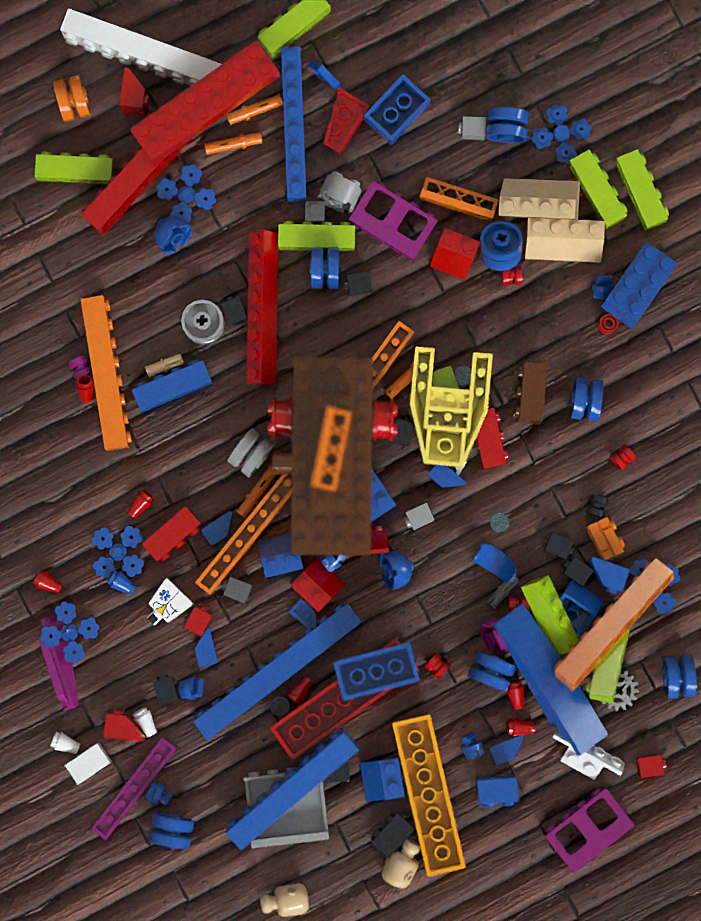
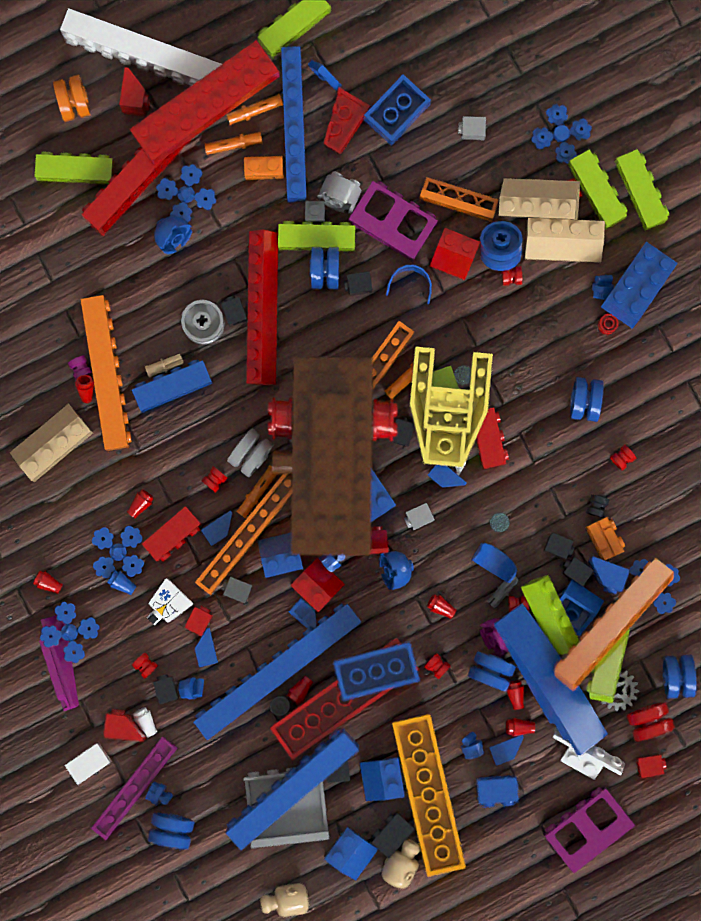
white cone [50,732,80,754] -> none
orange fence [312,407,351,491] -> none
blue wheel [485,107,529,143] -> none
reddish brown brick [514,362,548,425] -> none
none -> tan slope [10,404,93,482]
none -> red wheel [131,652,159,679]
none -> red wheel [201,466,228,493]
none -> orange brick [244,156,283,180]
none -> blue slope [324,826,378,881]
none -> blue piece [386,265,432,304]
none -> red cone [427,594,457,619]
none -> red wheel [626,702,676,742]

